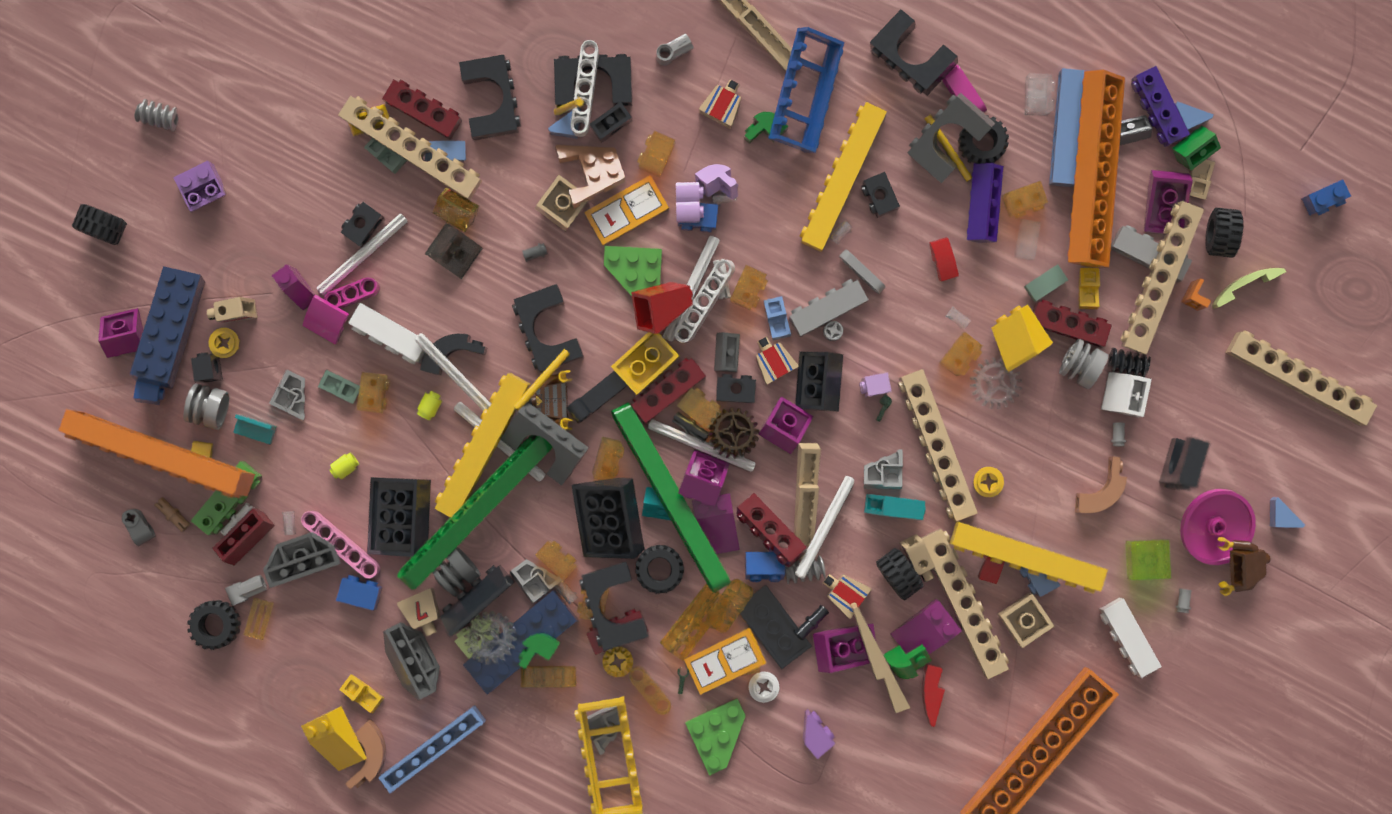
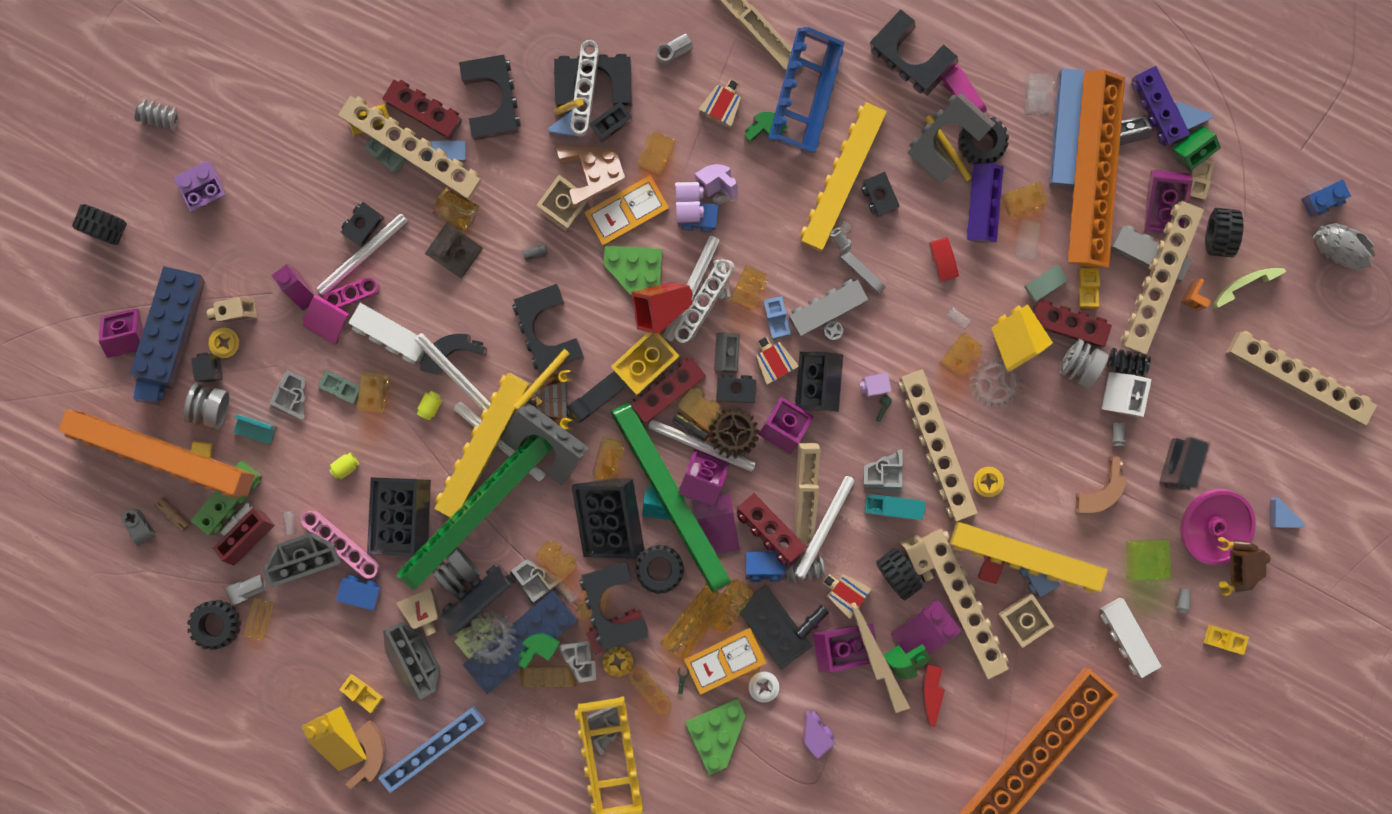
none -> light grey slope [558,641,597,683]
none -> light grey pin [830,228,852,252]
none -> yellow slope [1203,625,1249,655]
none -> light grey head [1313,223,1376,270]

